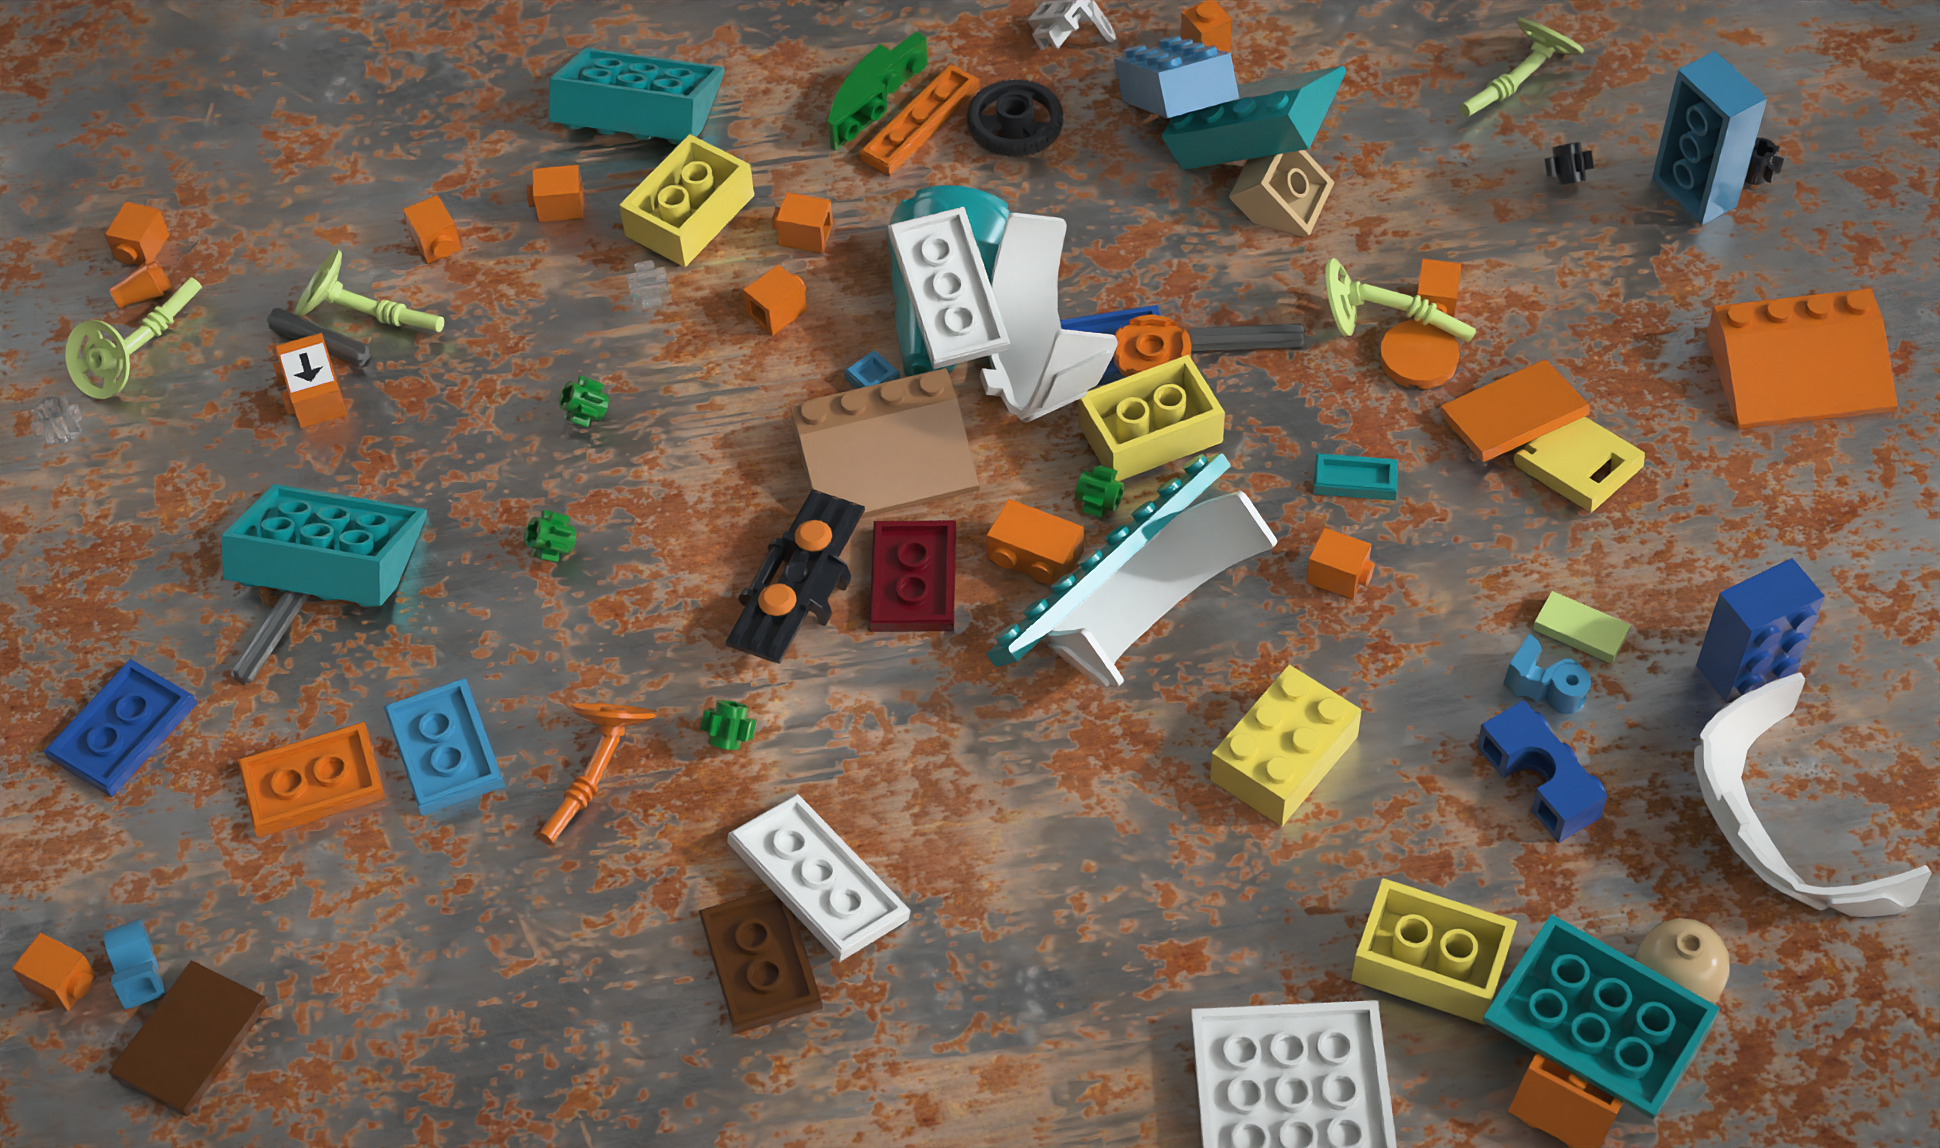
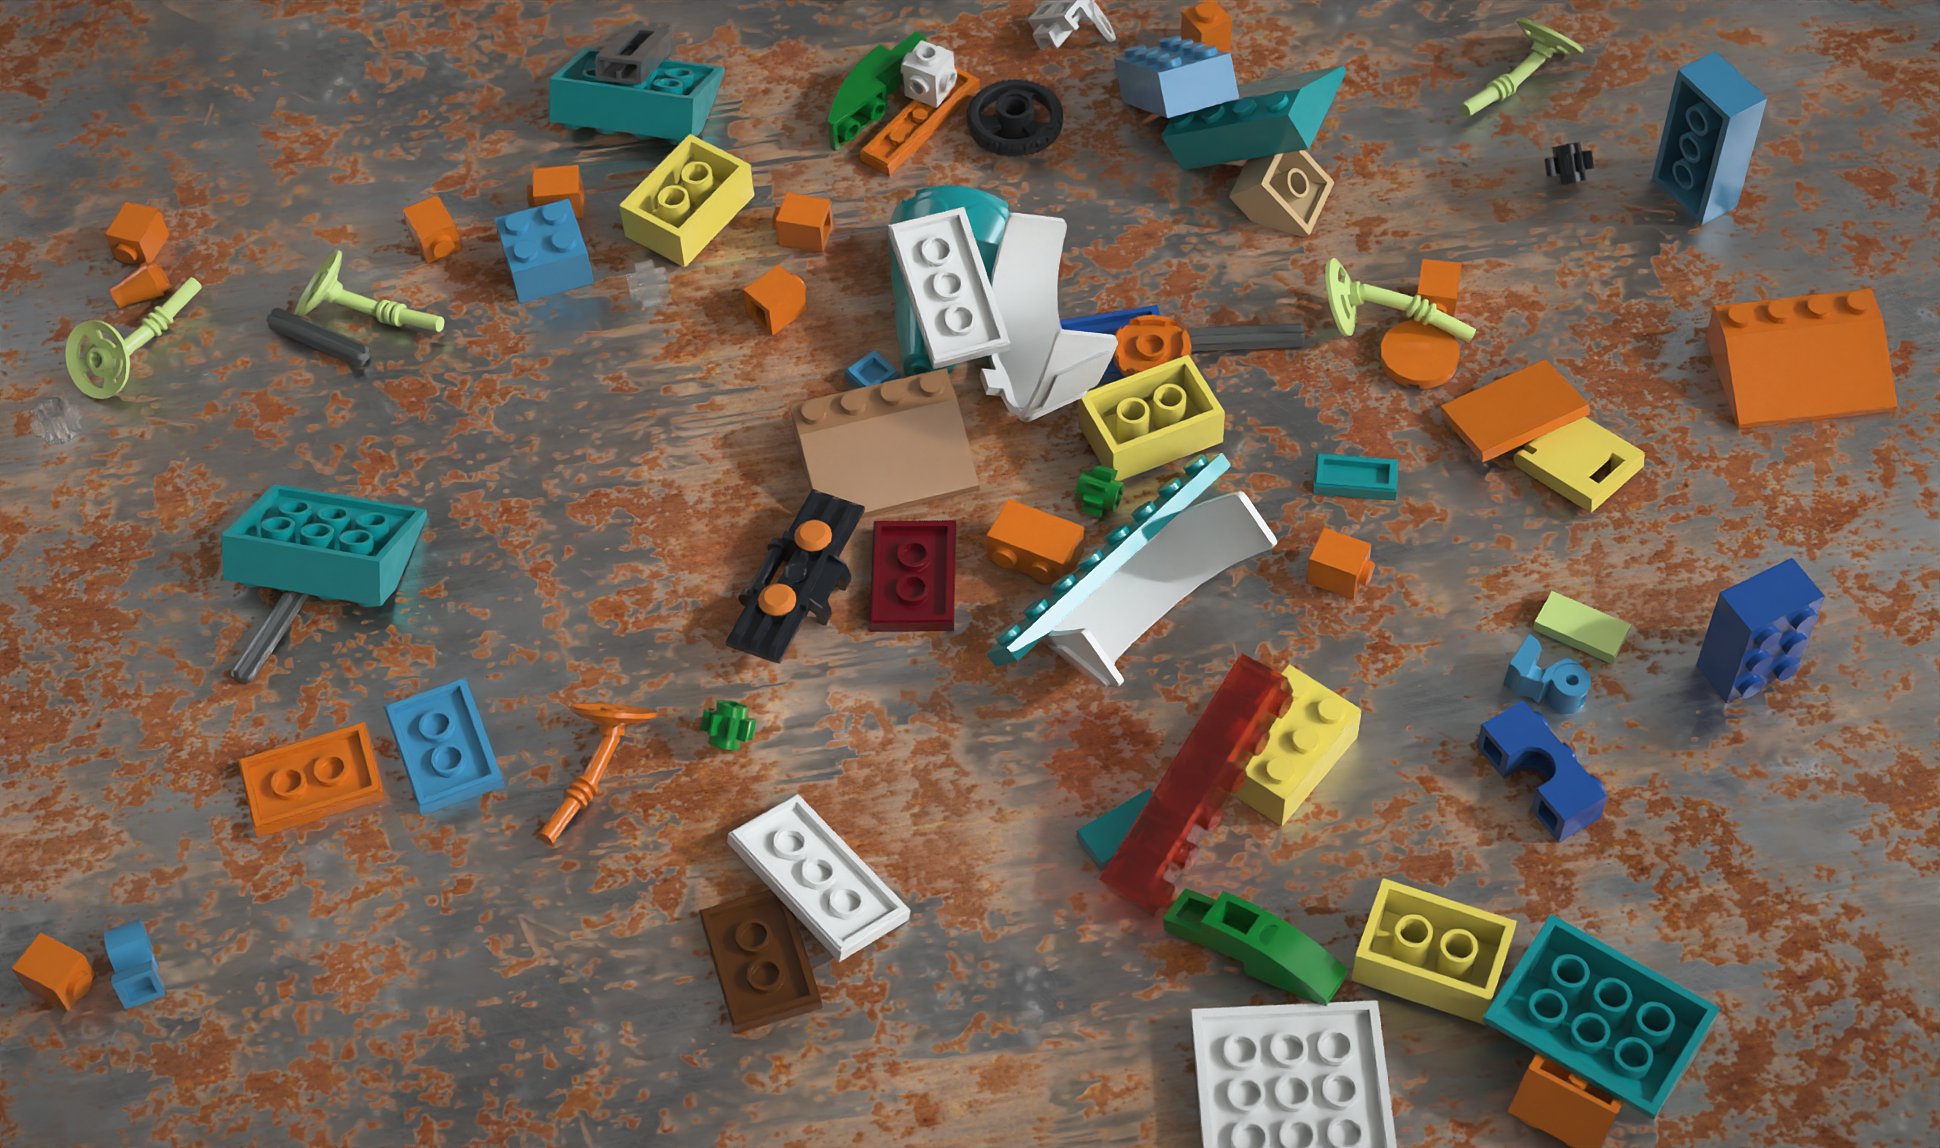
blue tile [43,659,198,797] -> none
reddish brown tile [109,960,269,1117] -> none
orange brick [273,333,347,428] -> none
green gear [524,510,576,563] -> none
green gear [559,375,609,428] -> none
tan cylinder [1634,918,1729,1004] -> none
white piece [1694,673,1931,917] -> none
black gear [1744,138,1784,185] -> none
none -> dark azure brick [495,199,594,303]
none -> dark grey hinge [596,21,673,85]
none -> white brick [901,40,957,108]
none -> teal tile [1077,788,1175,870]
none -> clear red brick [1099,653,1294,917]
none -> green slope [1163,888,1348,1006]

